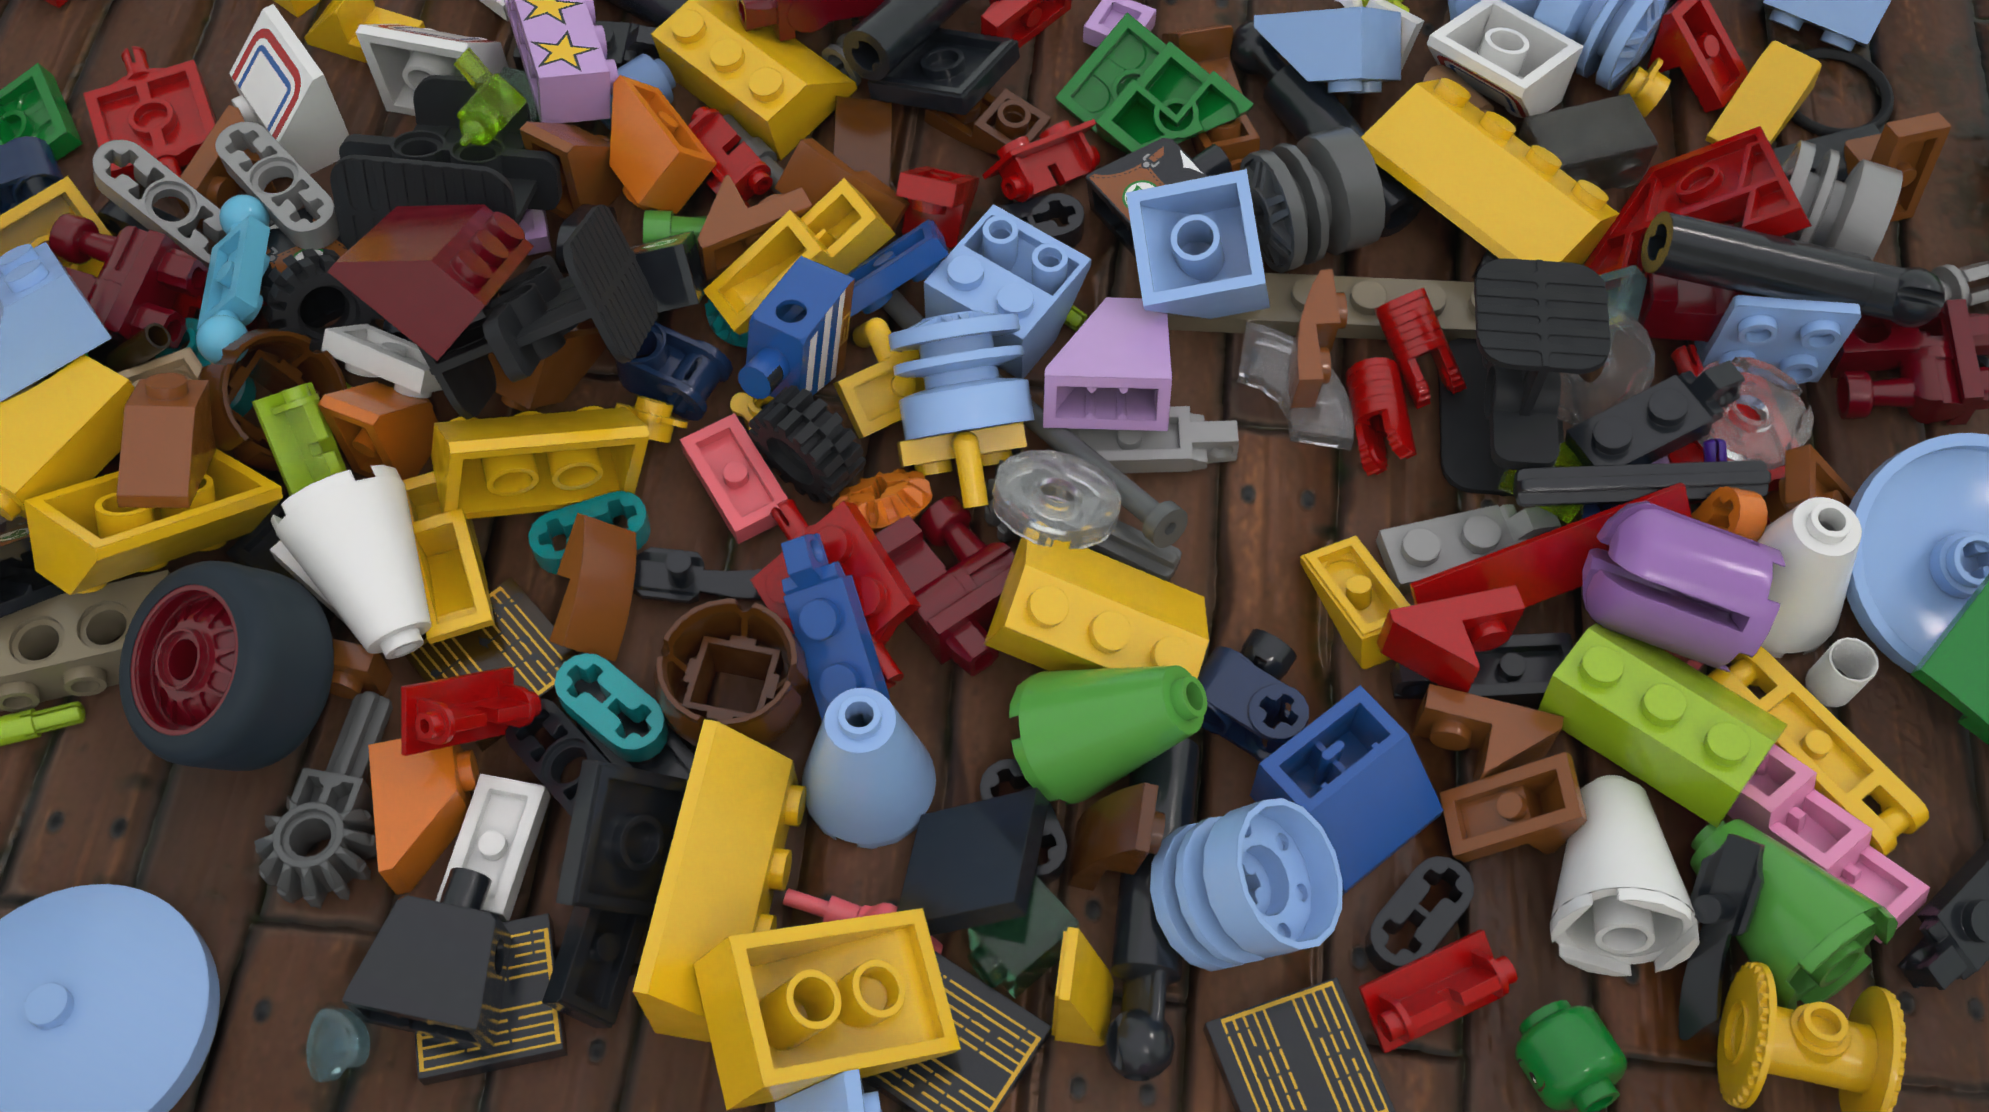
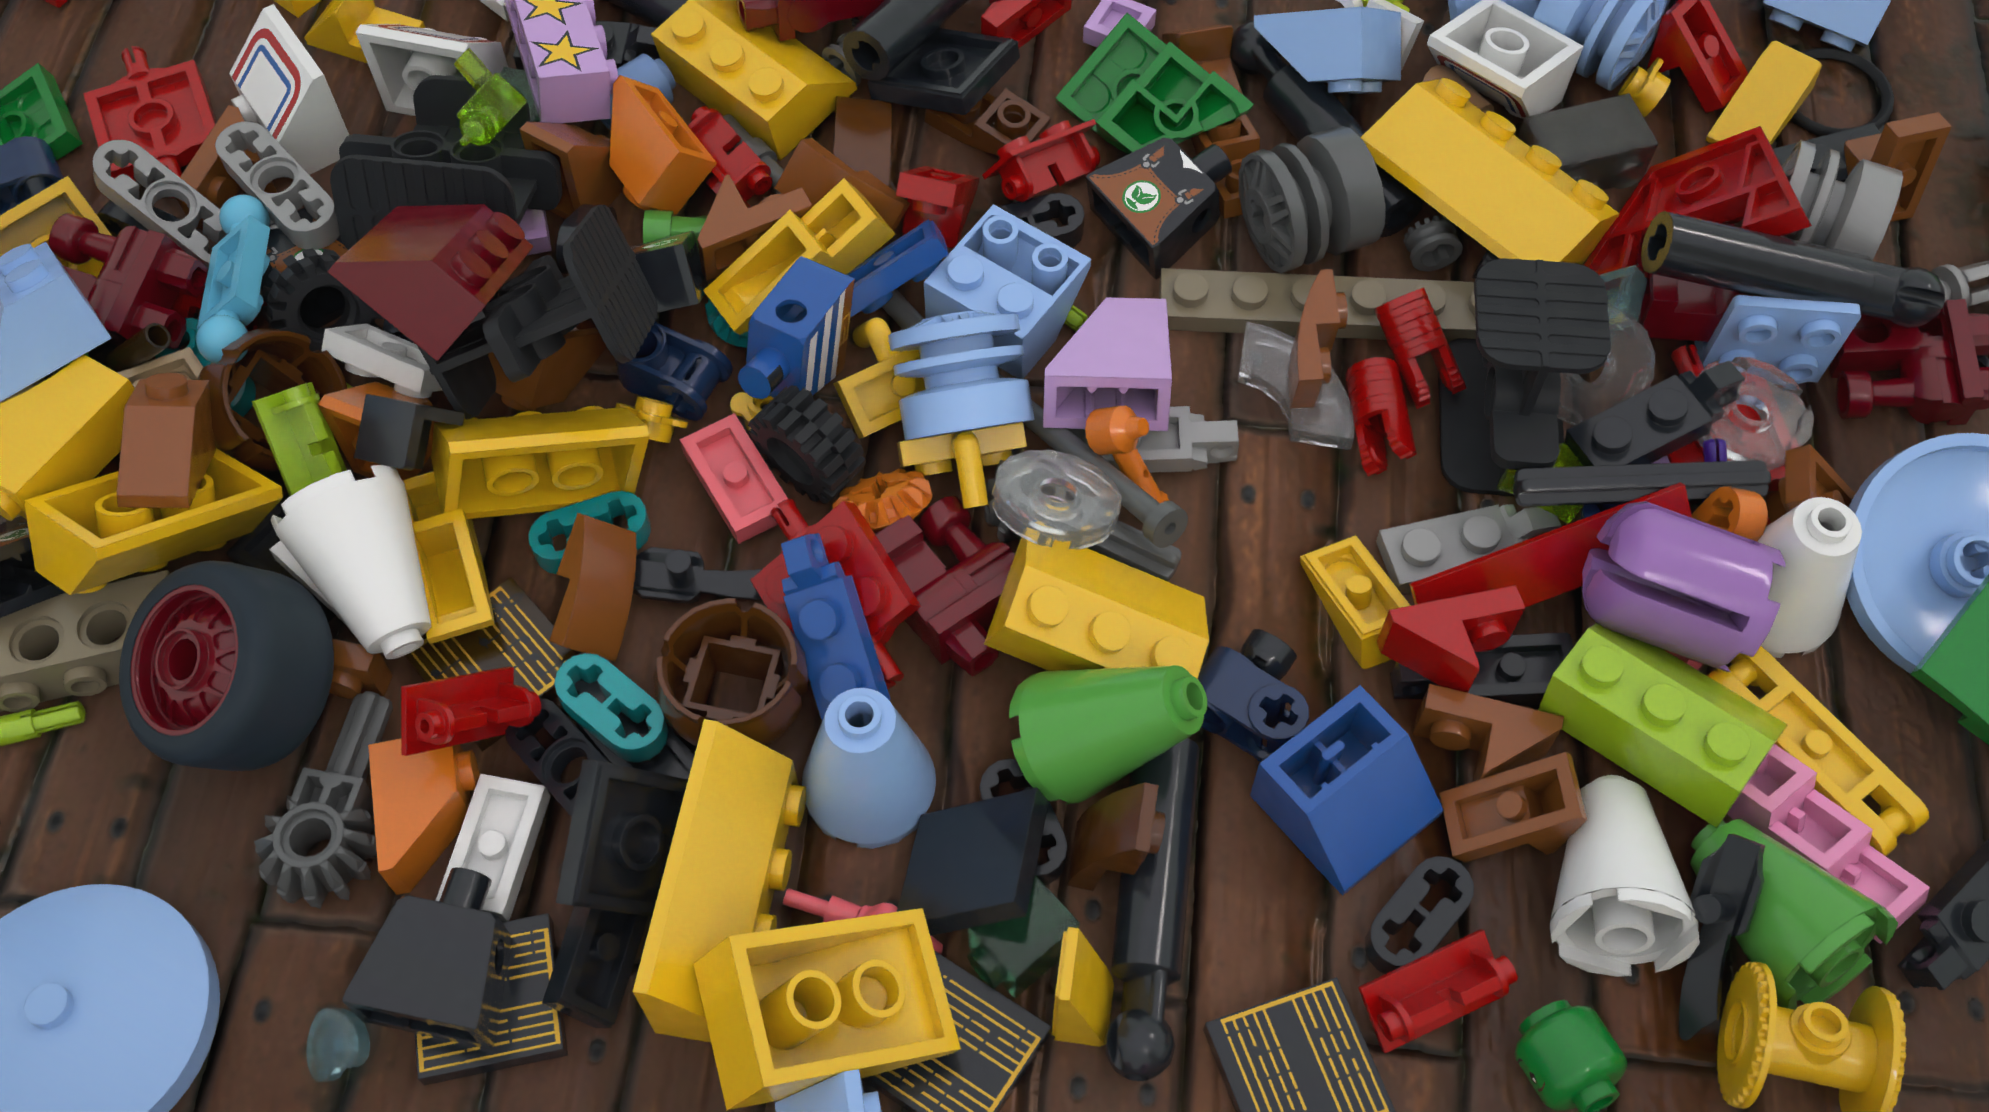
light blue slope [1126,169,1270,319] -> none
light blue wheel [1150,798,1343,972] -> none
white piece [1805,637,1879,707] -> none
none -> black panel [354,394,466,471]
none -> orange piece [1085,405,1169,503]
none -> dark grey bush [1403,215,1463,272]

